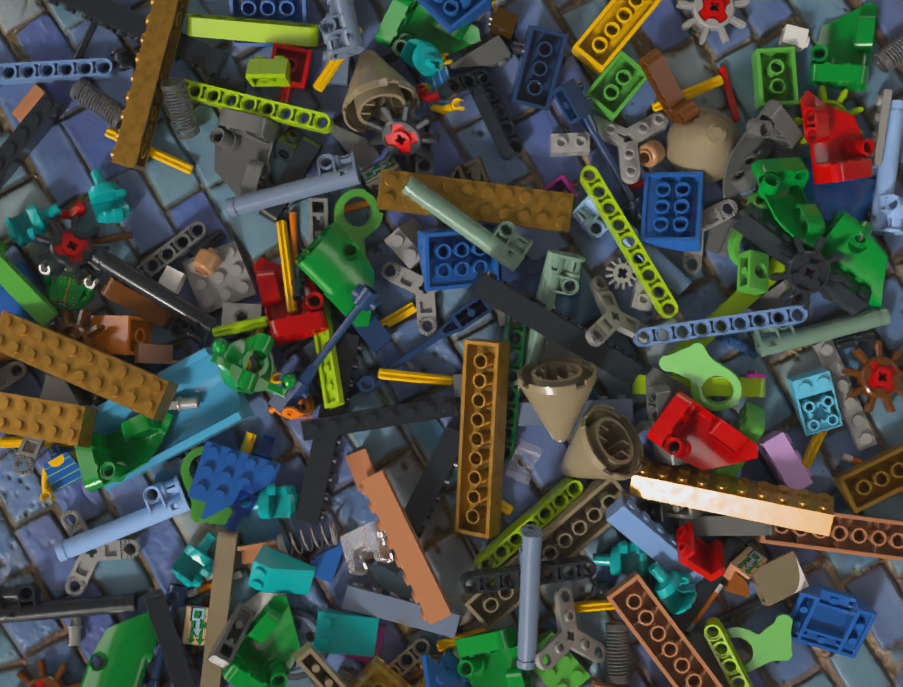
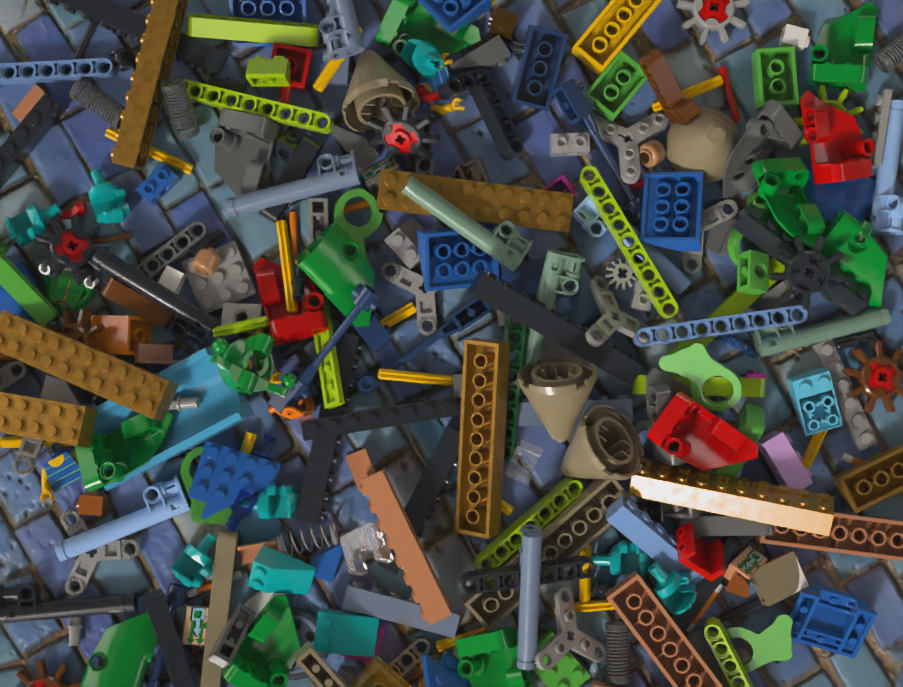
none -> dark orange brick [76,490,108,516]
none -> blue brick [136,162,181,206]
none -> yellow axle [579,545,592,602]

